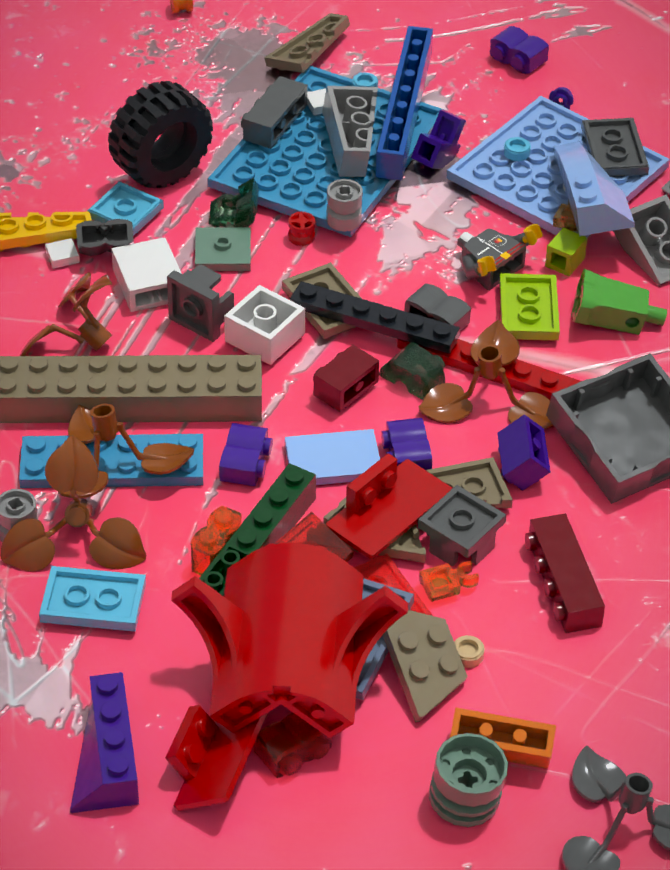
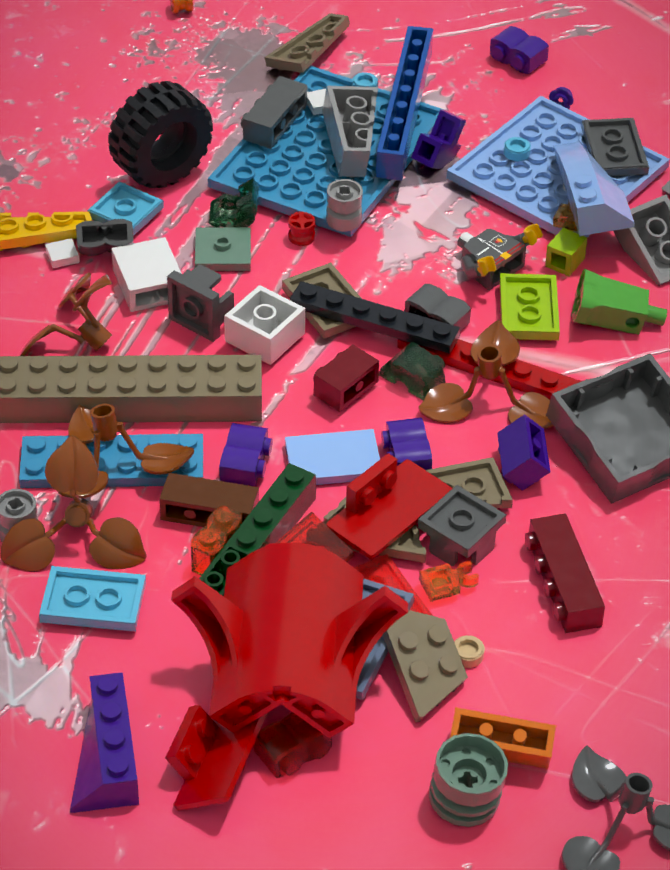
none -> reddish brown brick [159,473,259,532]

